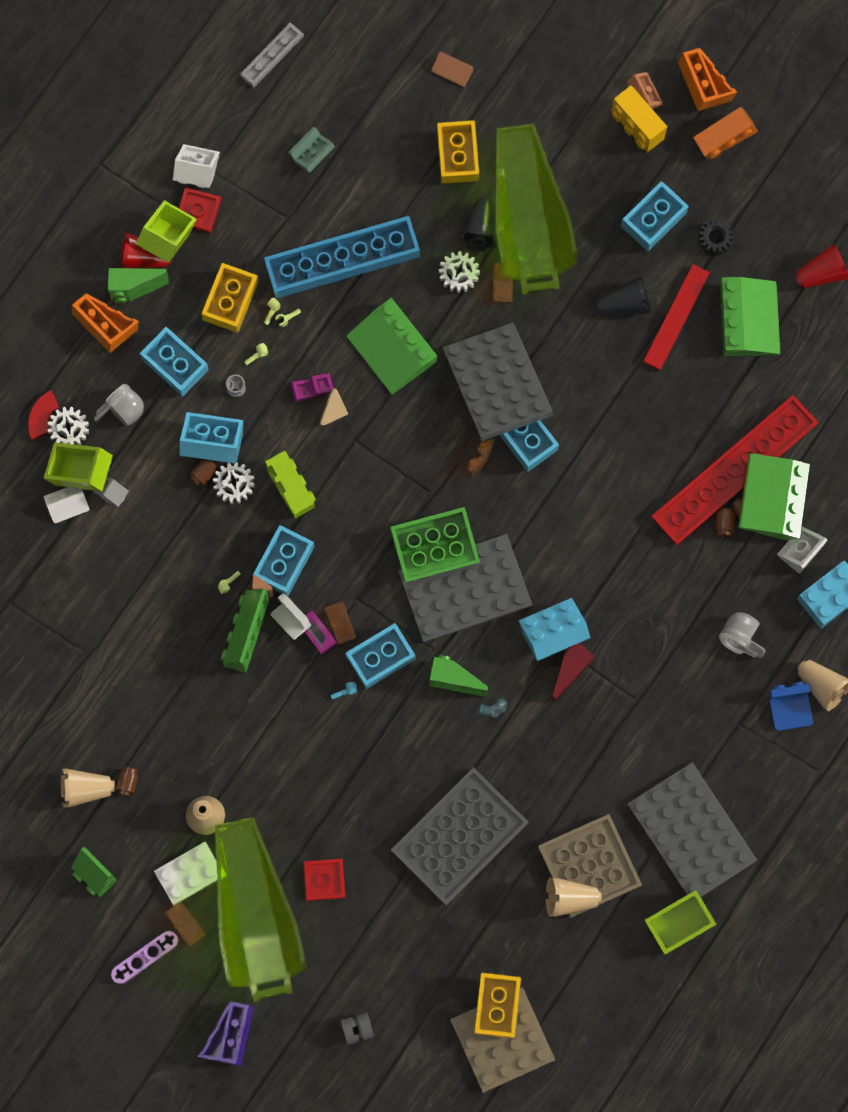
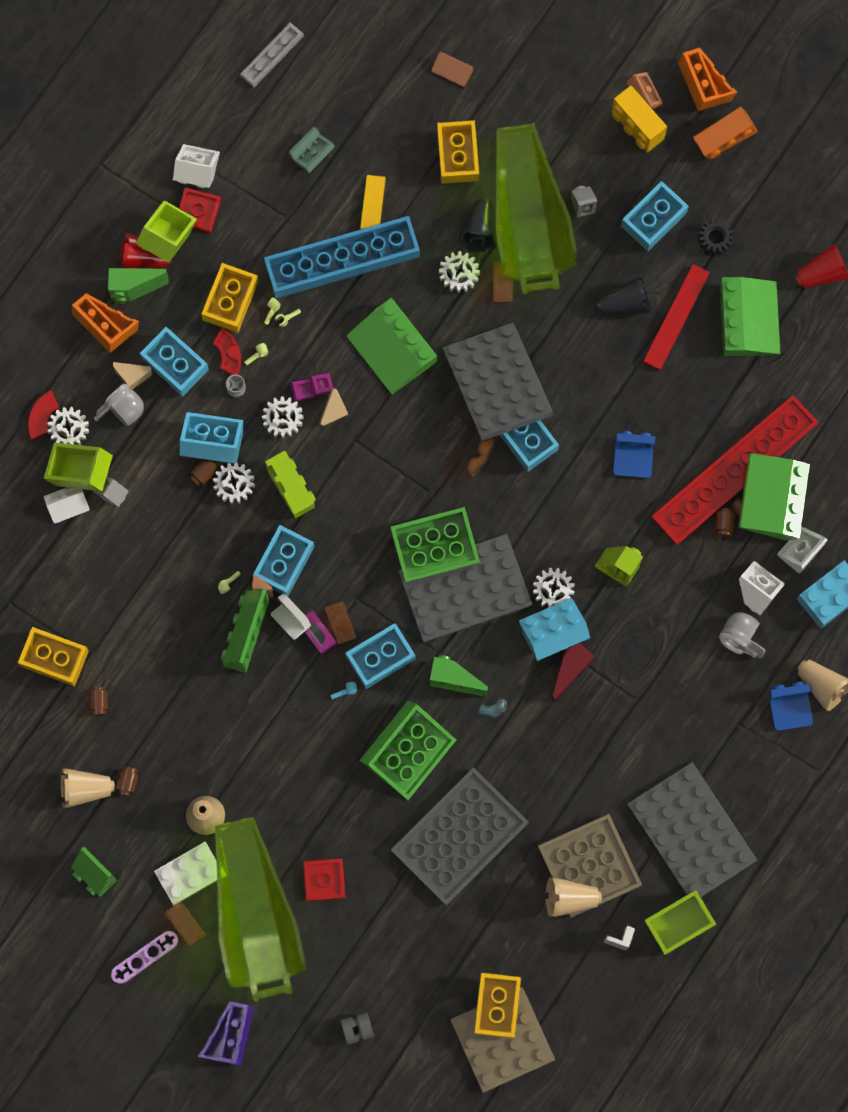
none -> yellow brick [18,627,89,687]
none -> reddish brown brick [88,687,108,716]
none -> tan slope [113,362,153,390]
none -> red tile [212,328,241,376]
none -> white gear [262,396,303,439]
none -> yellow tile [360,175,386,229]
none -> bright green slope [360,701,456,800]
none -> white gear [533,568,575,608]
none -> light grey slope [571,186,597,217]
none -> lime wedge [594,546,643,587]
none -> white panel [604,926,635,950]
none -> blue bracket [613,431,655,478]
none -> white slope [739,561,784,615]

